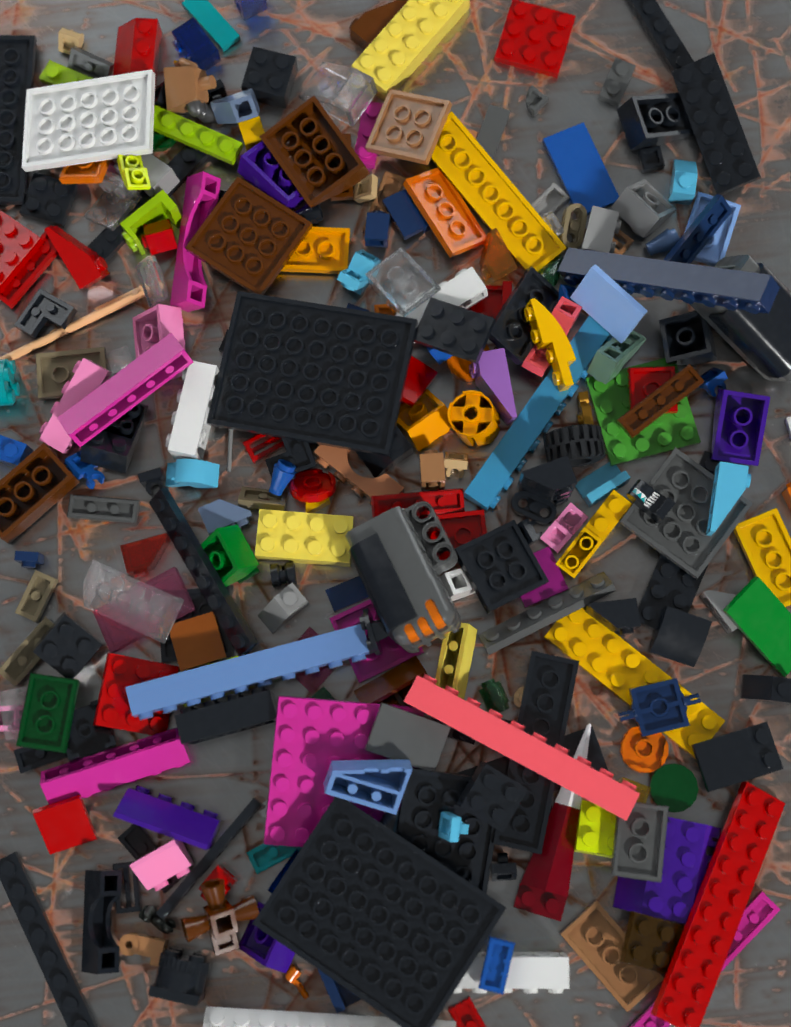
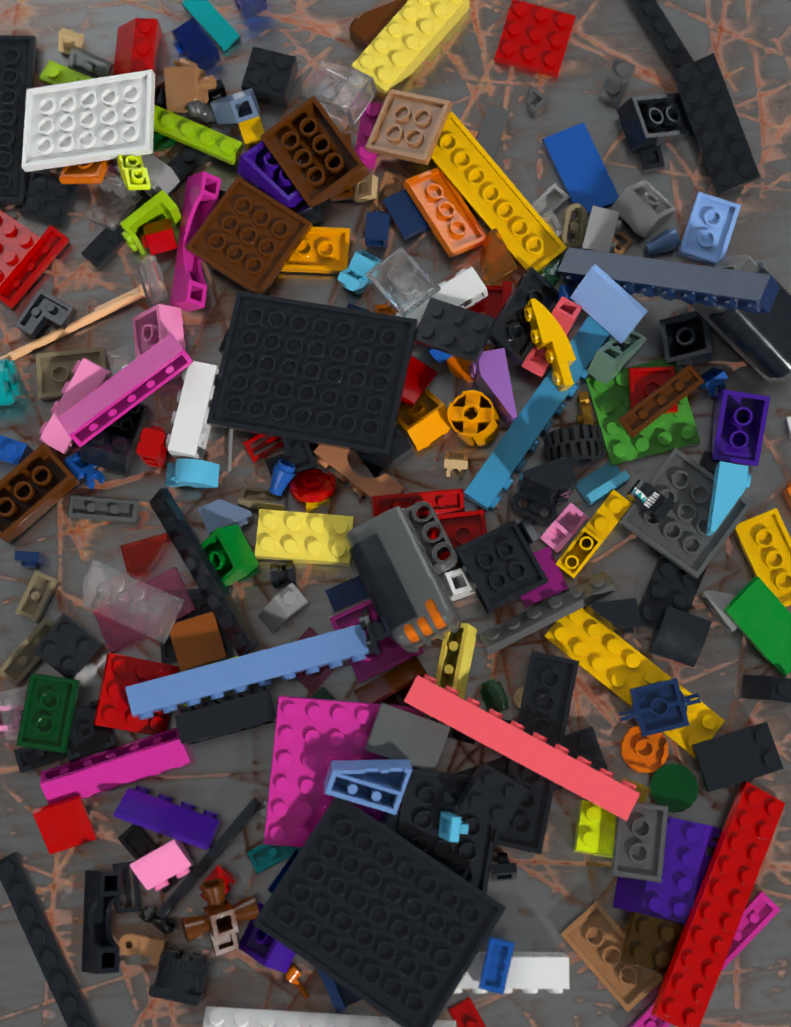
red slope [44,226,110,289] -> none
black tile [138,467,166,496] -> none
medium nougat brick [419,450,445,491] -> none
dark red plate [513,723,591,922] -> none
dark blue plate [663,194,733,264] -> none
medium azure slope [668,159,698,205] -> none
none -> red brick [136,426,170,469]

